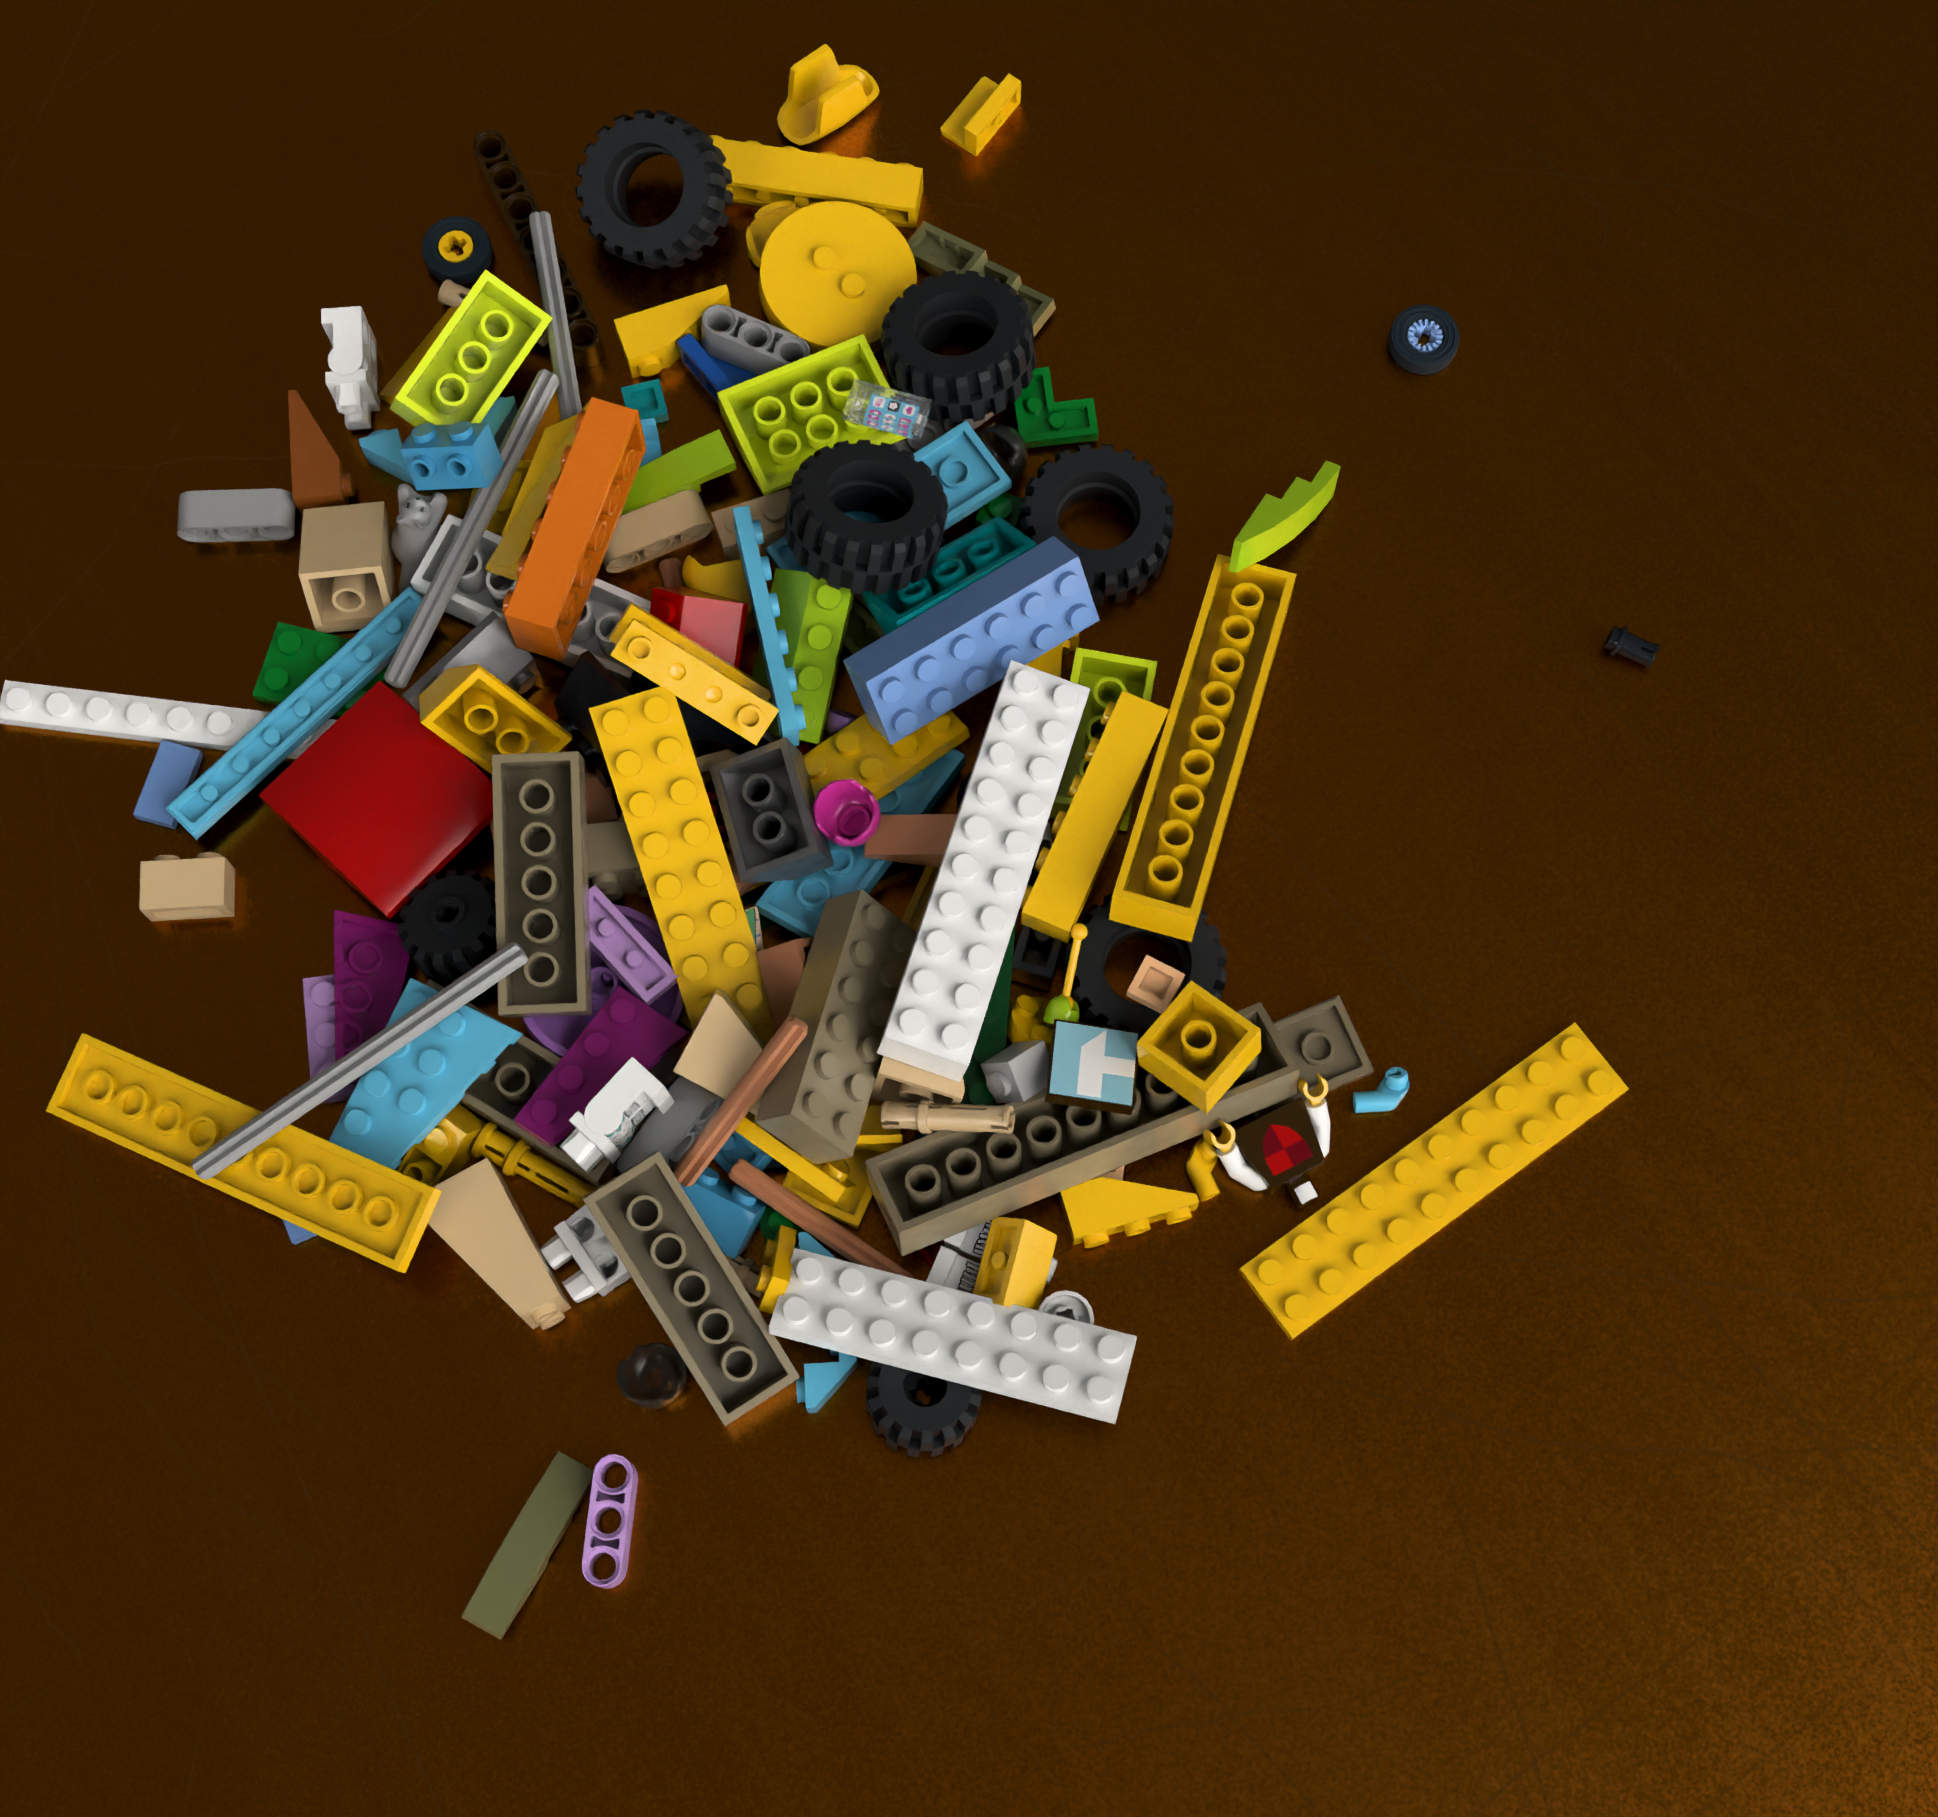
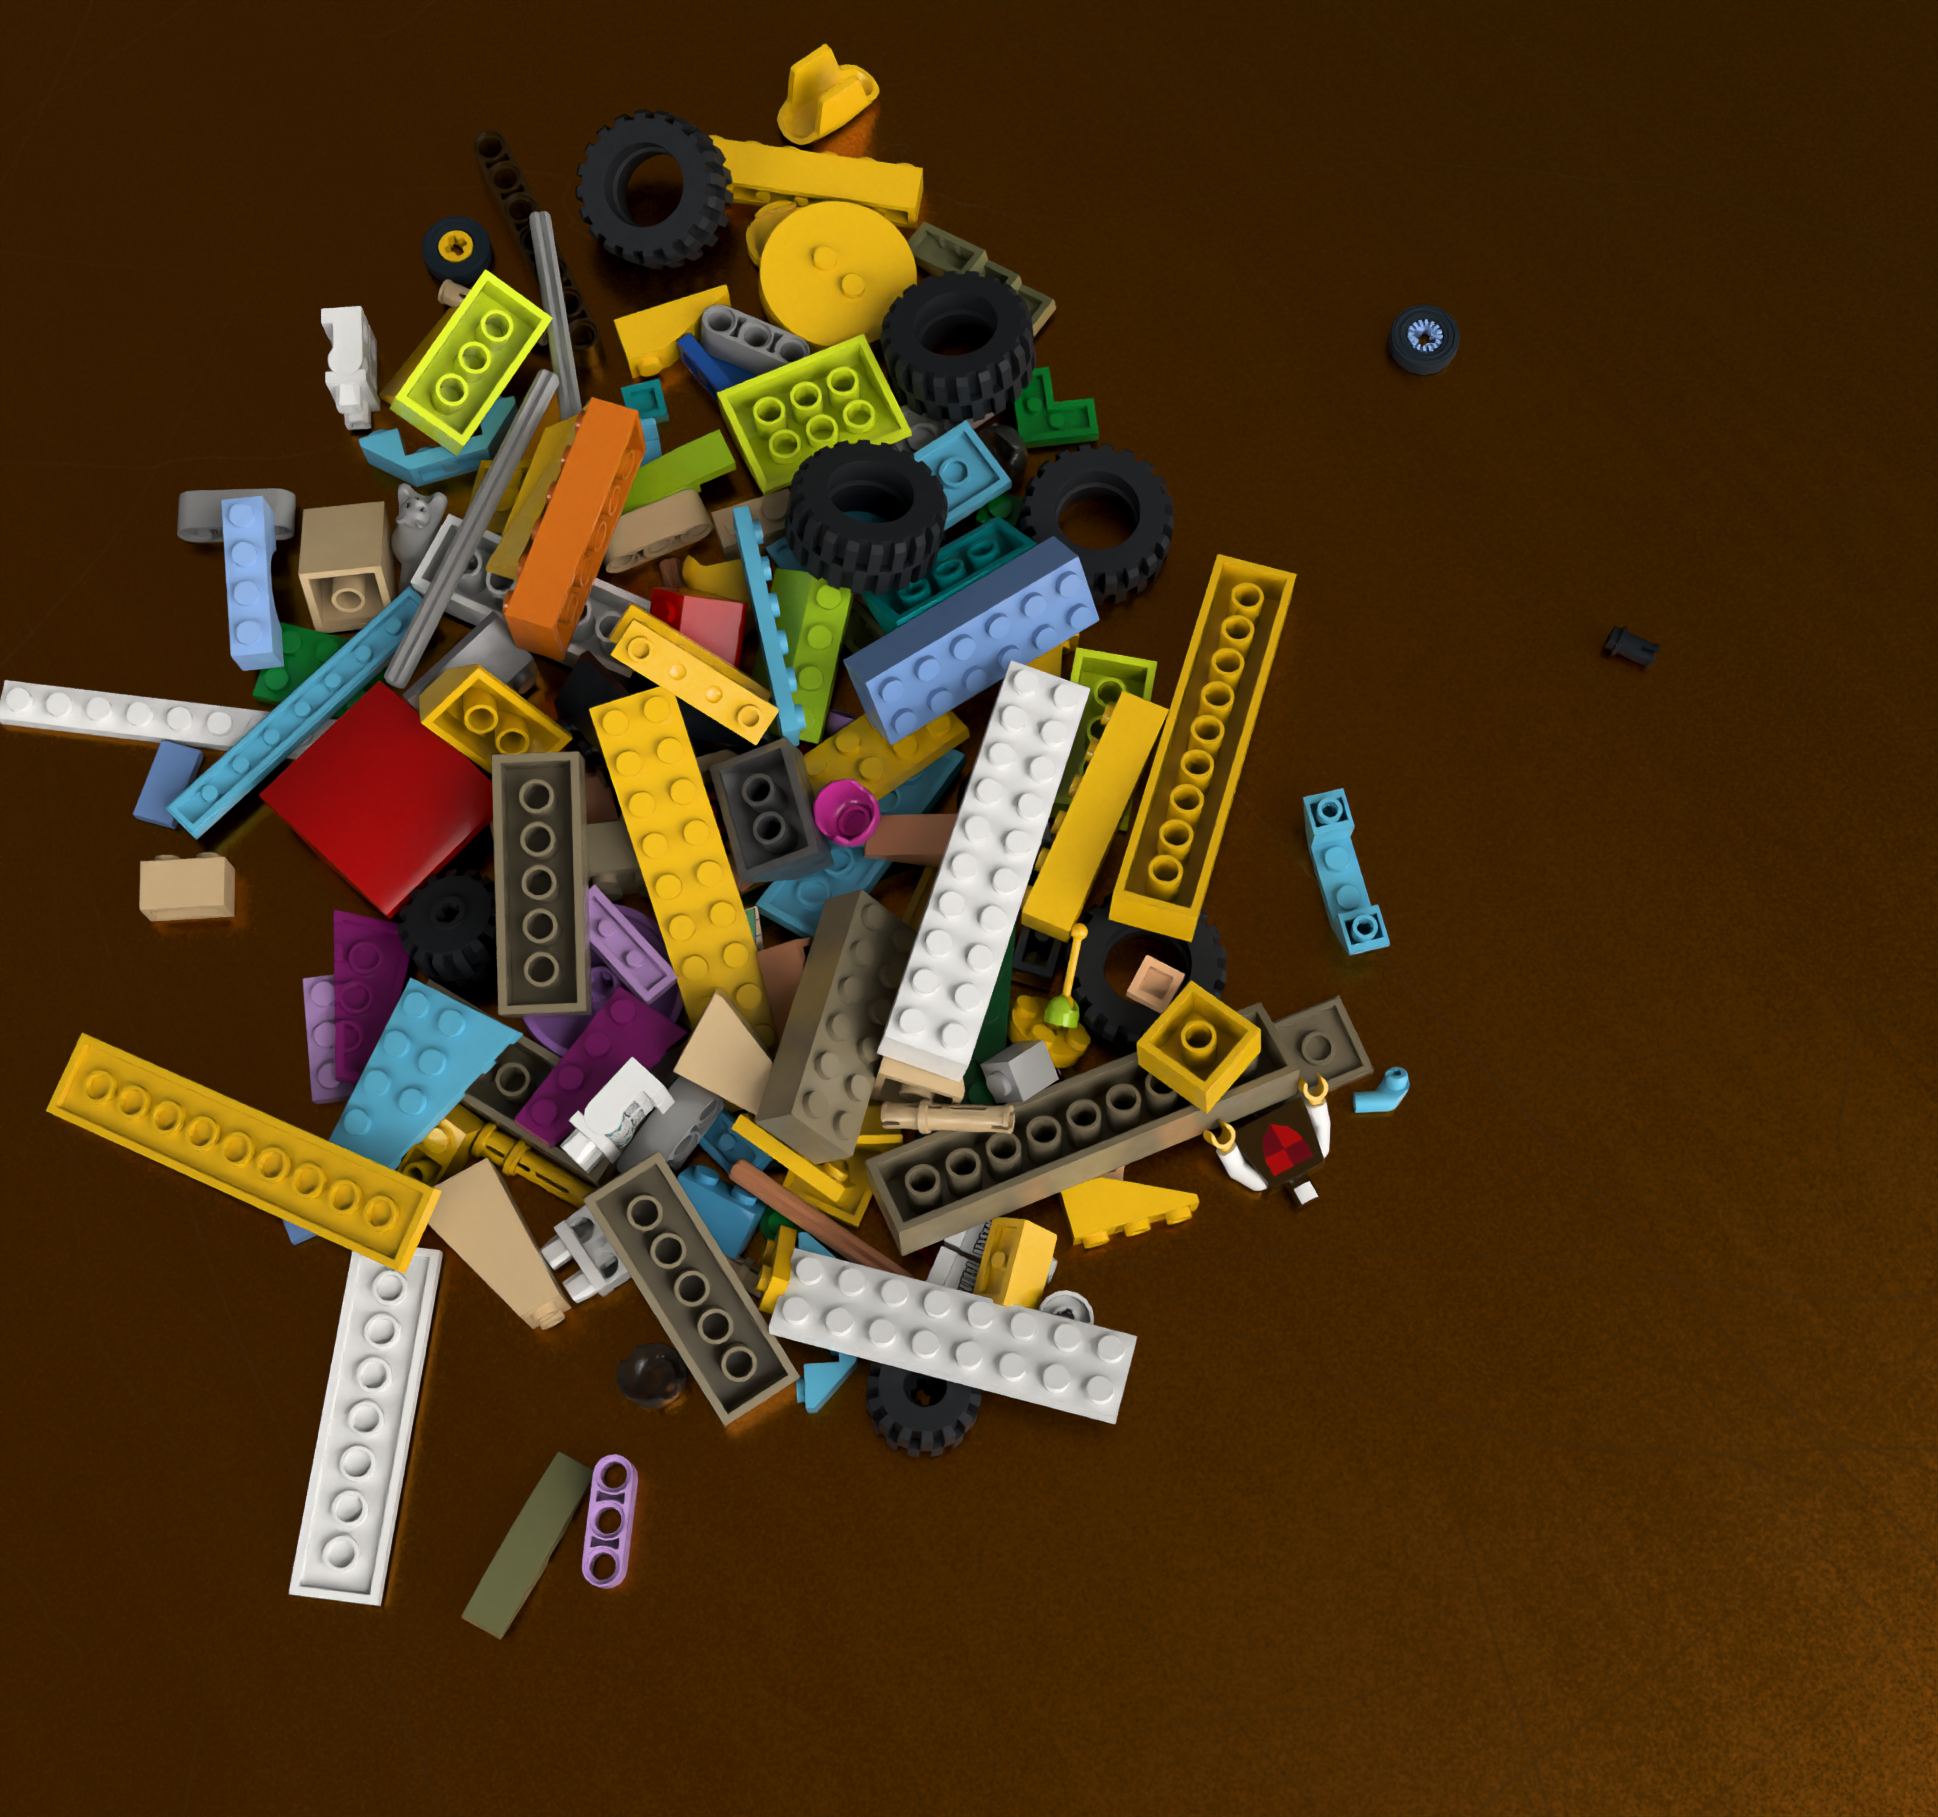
light grey axle [191,942,528,1179] -> none
dark orange slope [288,390,355,516] -> none
dark azure brick [400,421,504,490] -> none
nougat axle [673,1015,808,1187] -> none
clear tile [843,379,932,441] -> none
yellow panel [941,73,1021,157] -> none
tile [1045,1019,1140,1115] -> none
yellow arm [1185,1137,1220,1202] -> none
lime slope [1228,460,1341,573] -> none
yellow plate [1238,1022,1629,1341] -> none
none -> light blue arch [221,496,284,671]
none -> white plate [288,1247,443,1606]
none -> medium azure slope [1302,788,1390,956]

